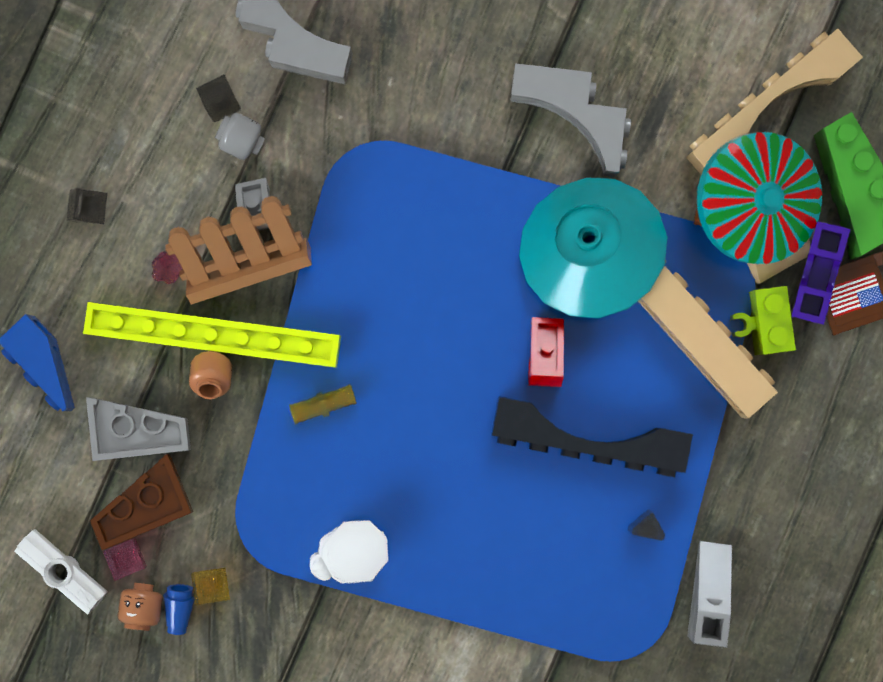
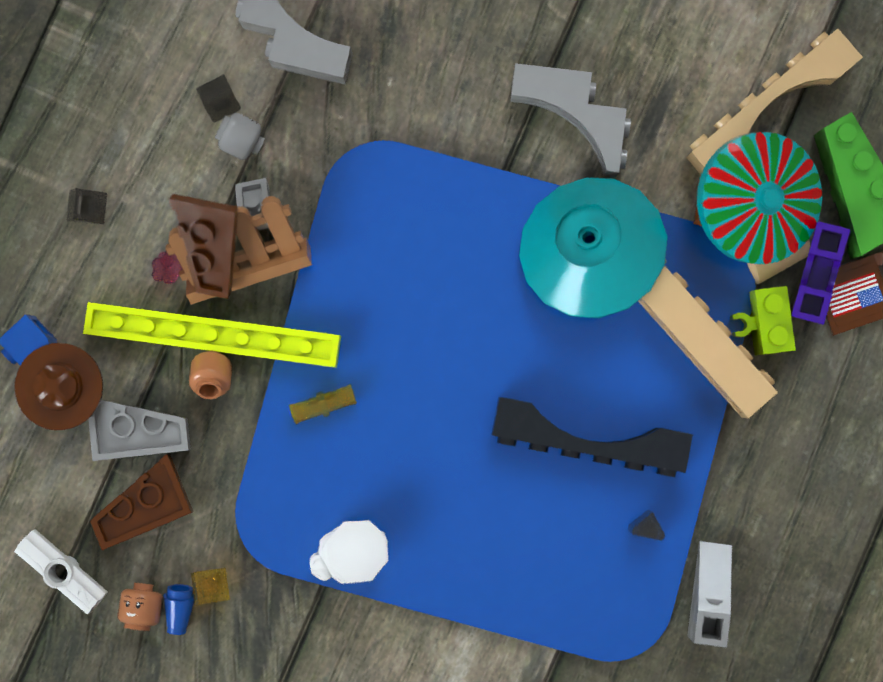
clear pink plate [103,538,147,581] -> none
plate [528,317,564,387] -> none
none -> reddish brown hat [15,343,103,430]
none -> reddish brown wing [169,194,238,299]

